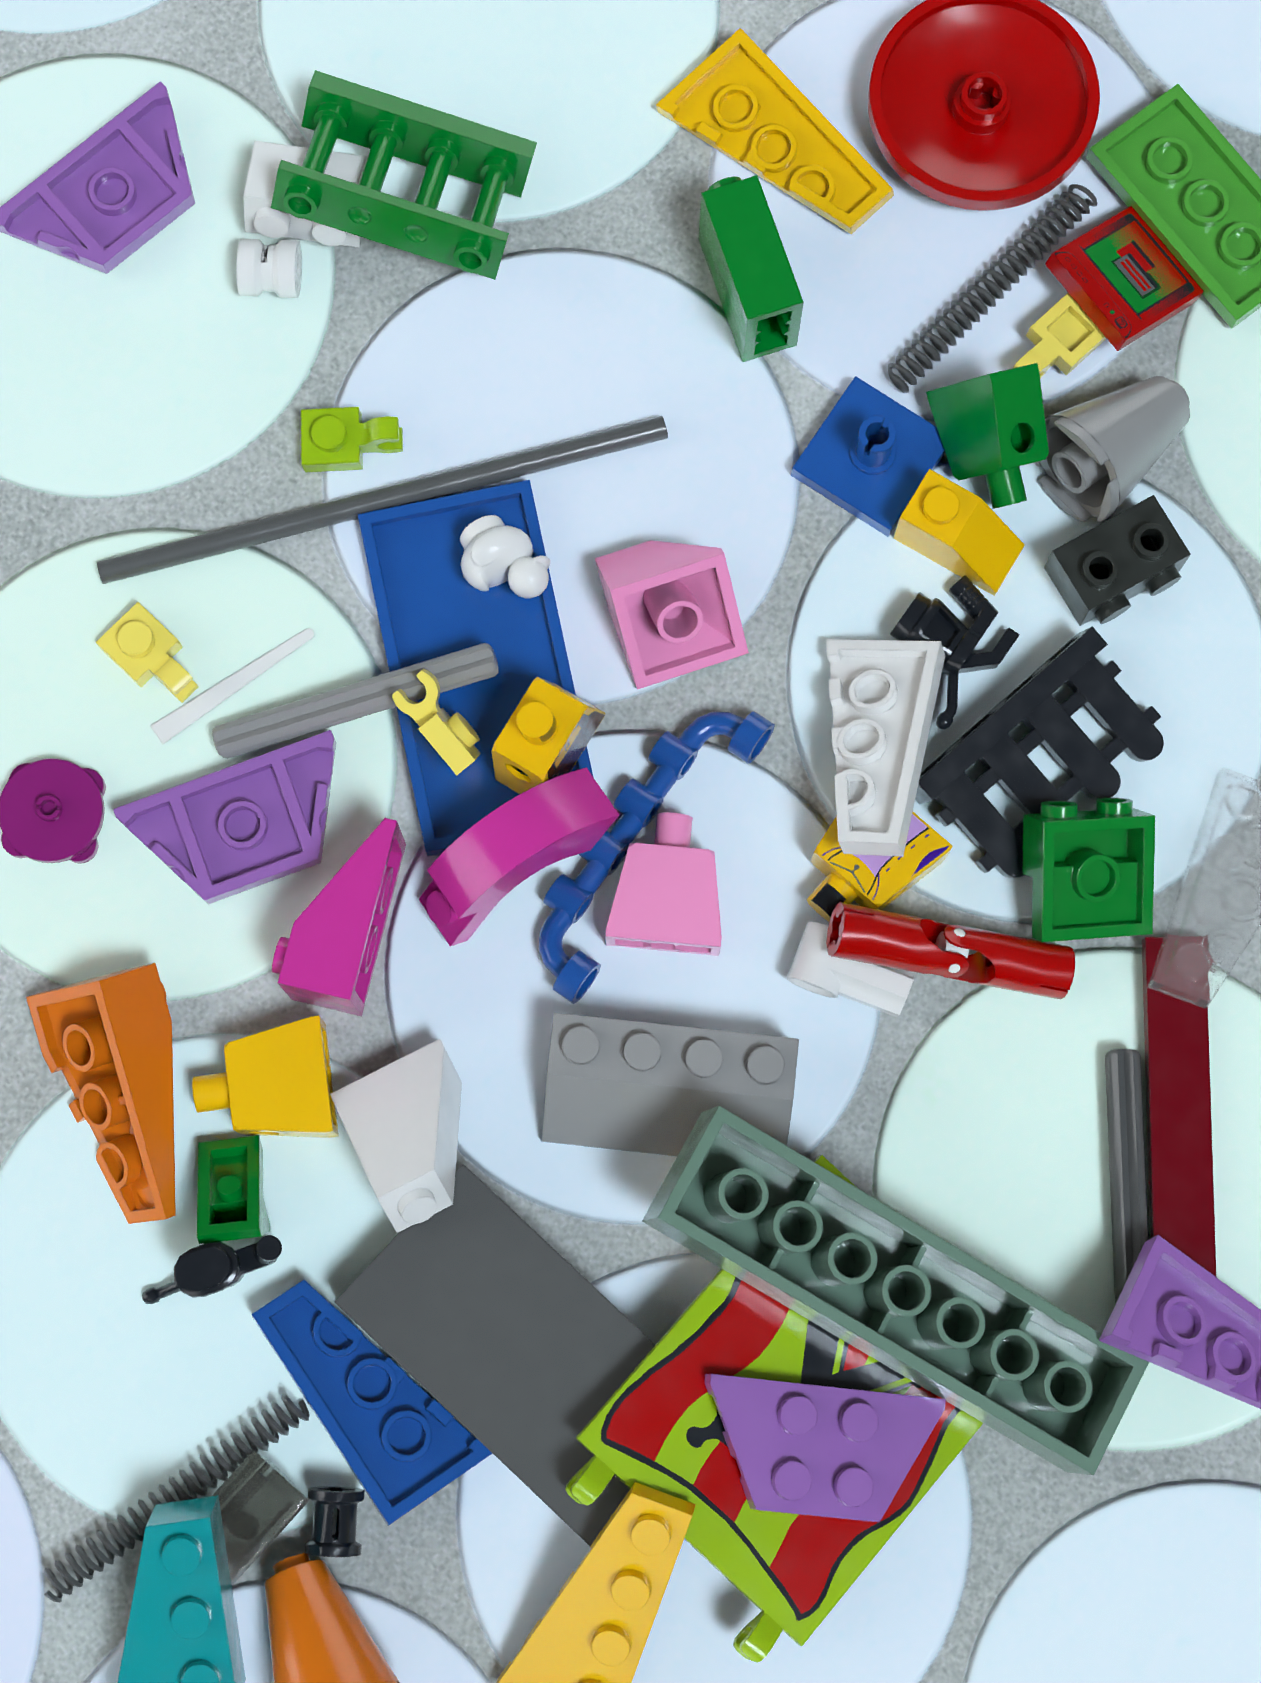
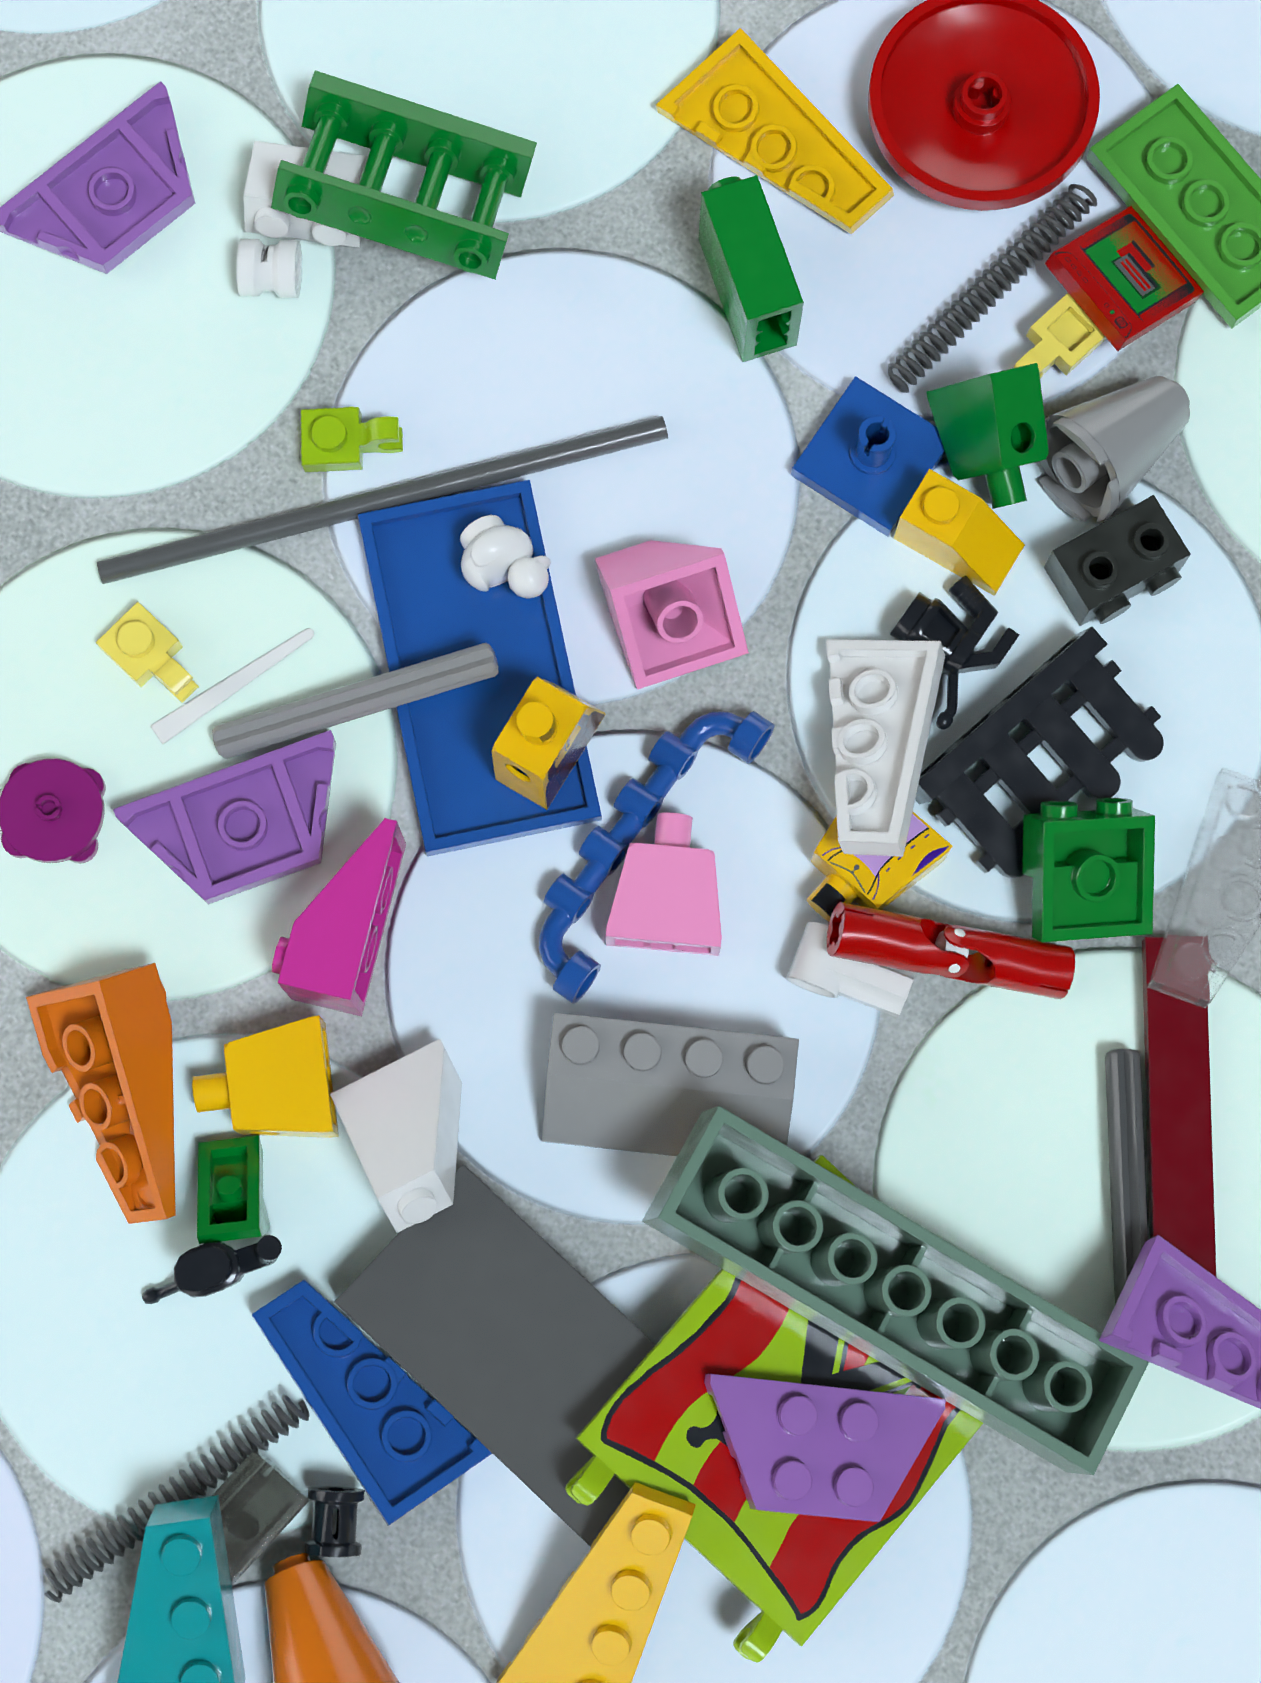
light yellow plate [392,669,481,775] -> none
dark pink arch [419,767,619,947] -> none

